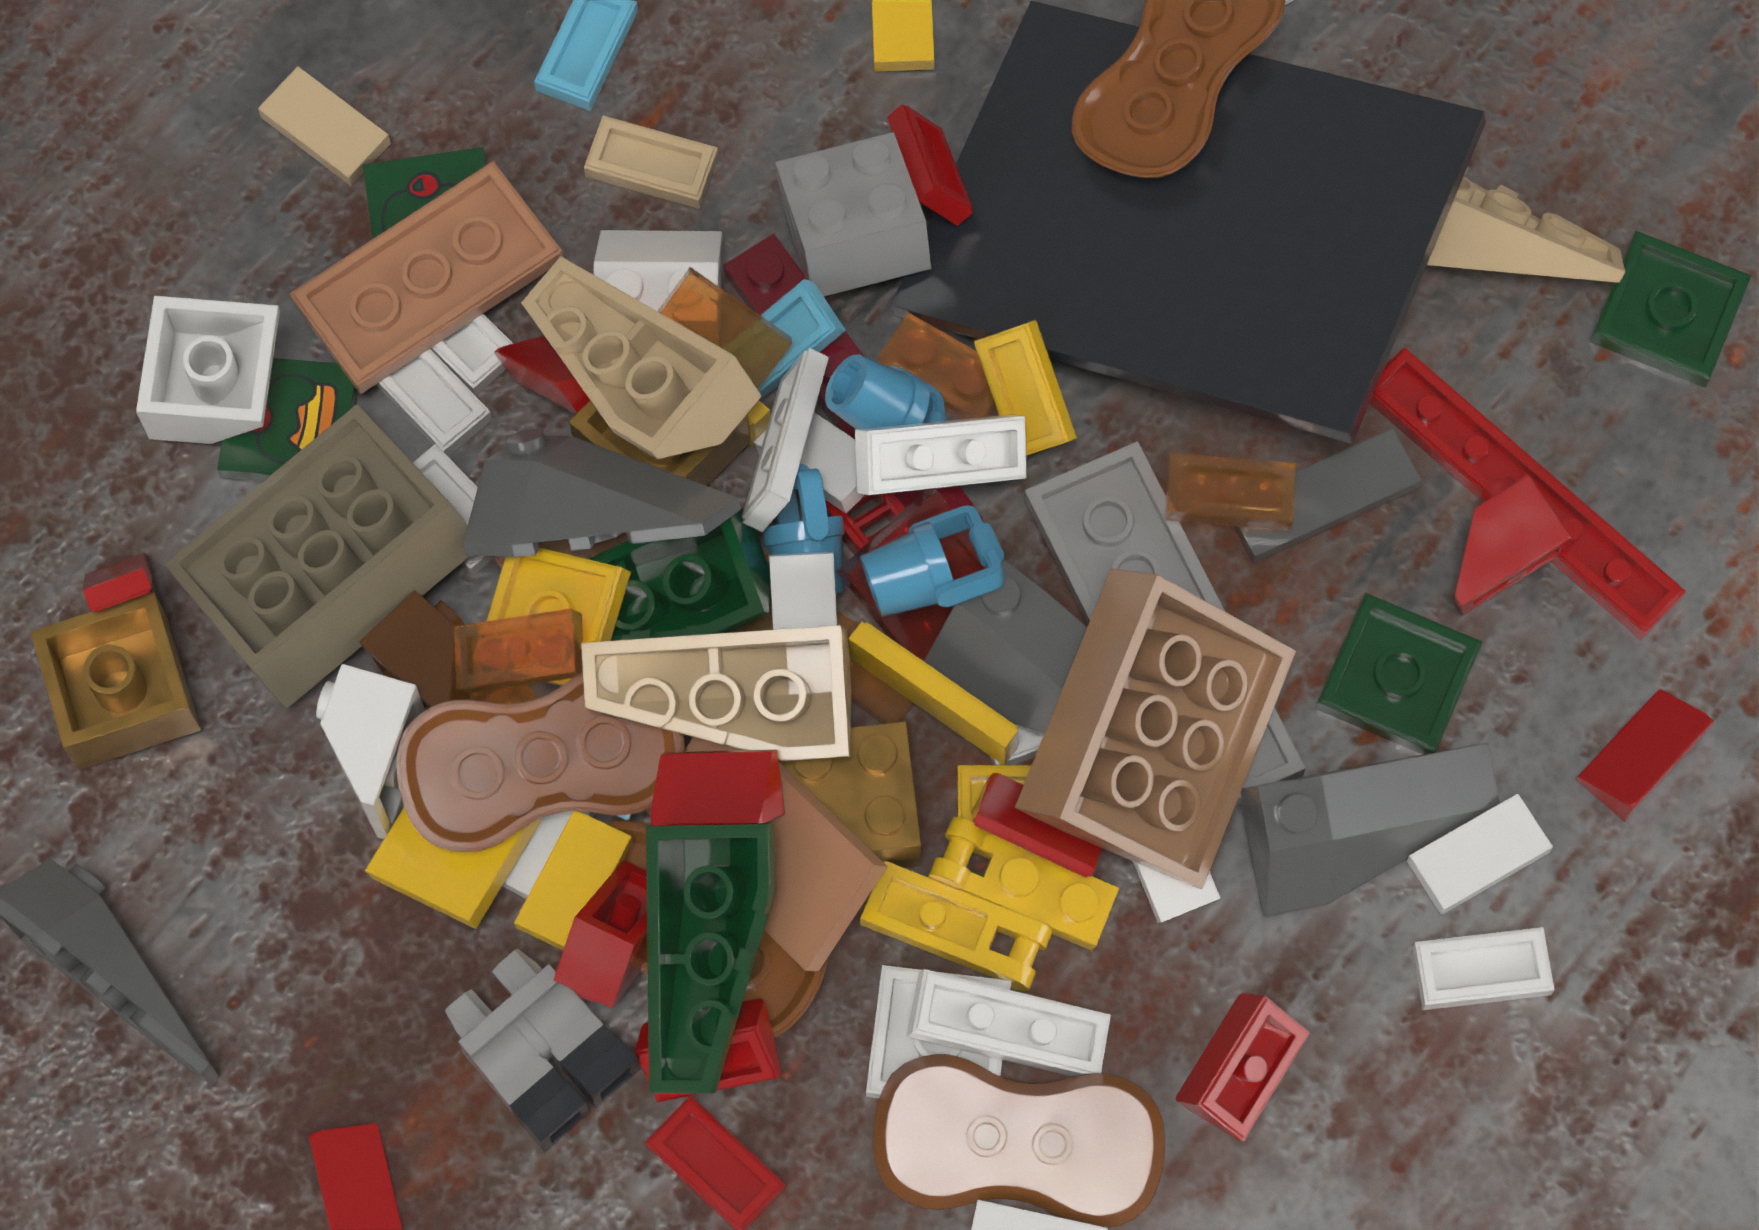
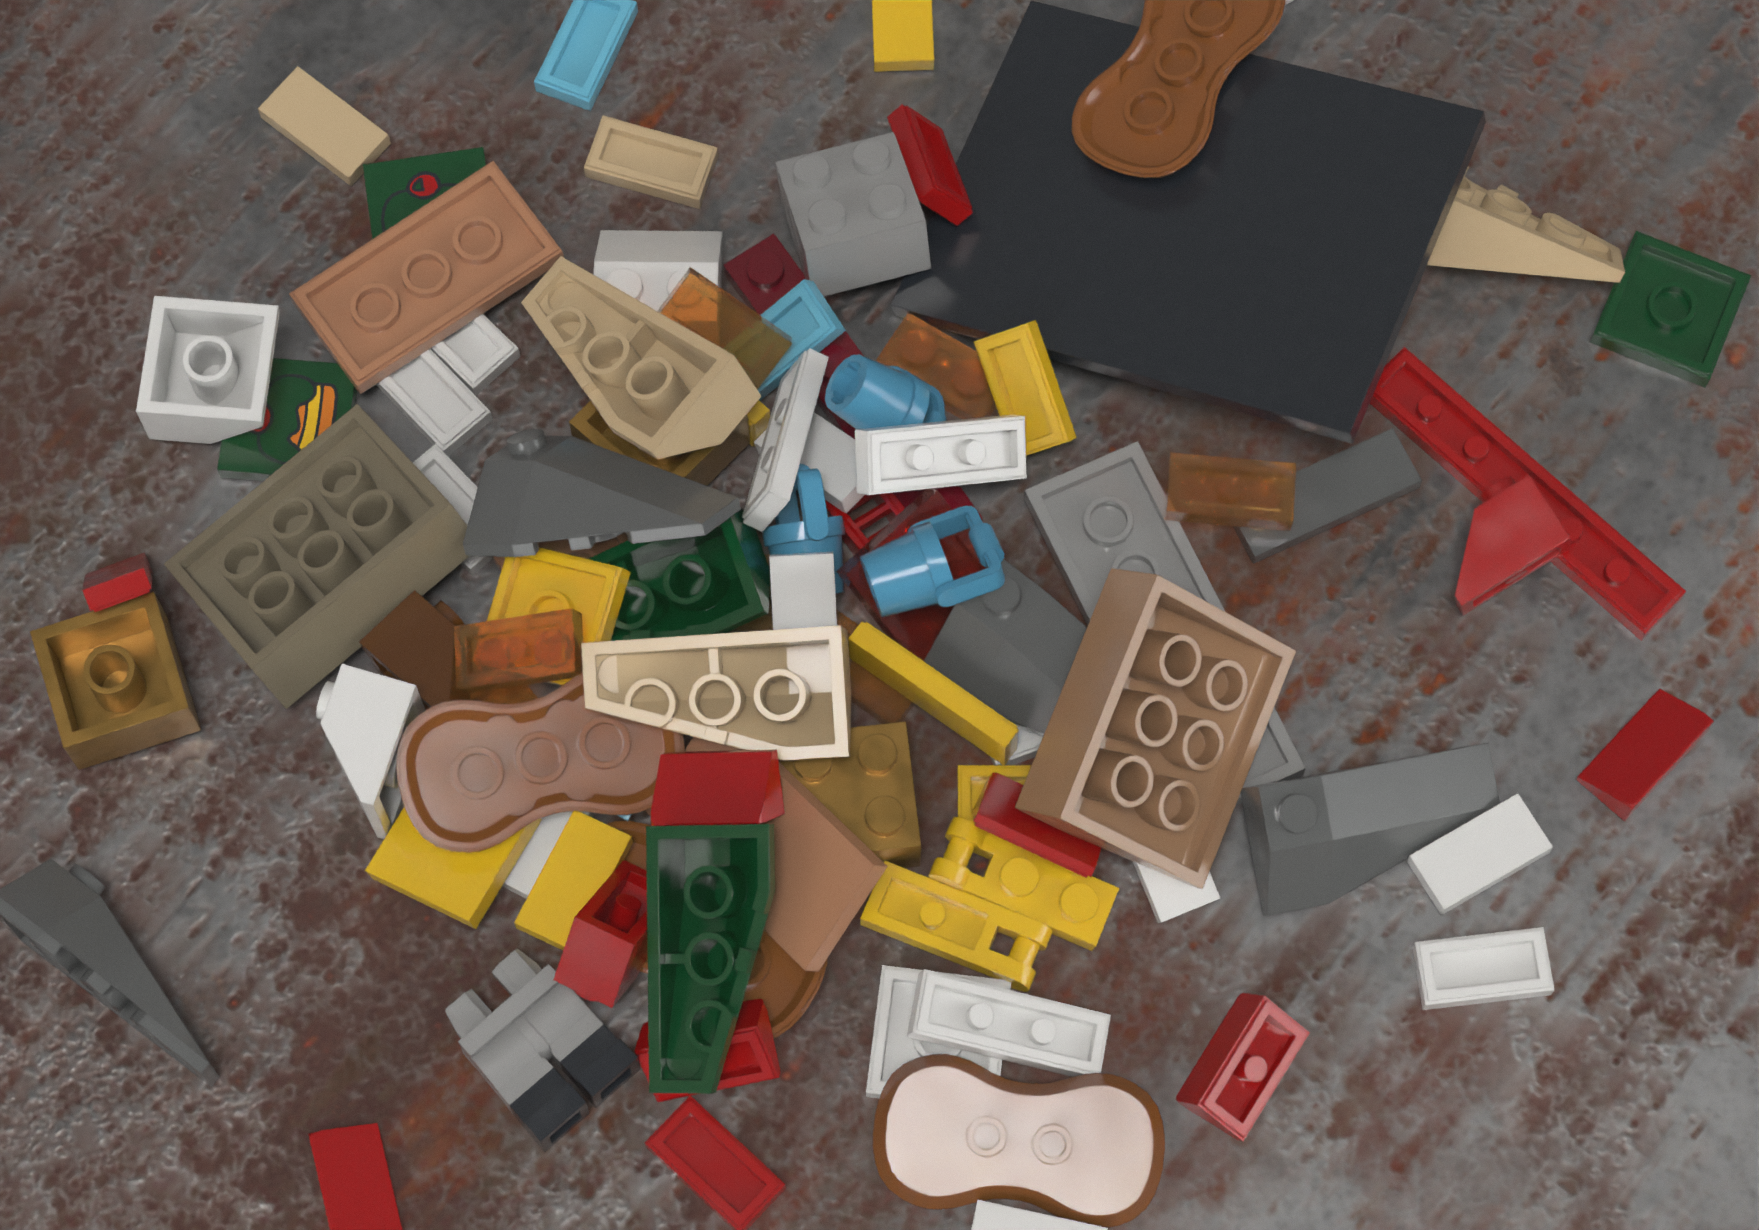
red slope [494,335,590,414] -> none
dark green tile [1315,593,1483,754] -> none

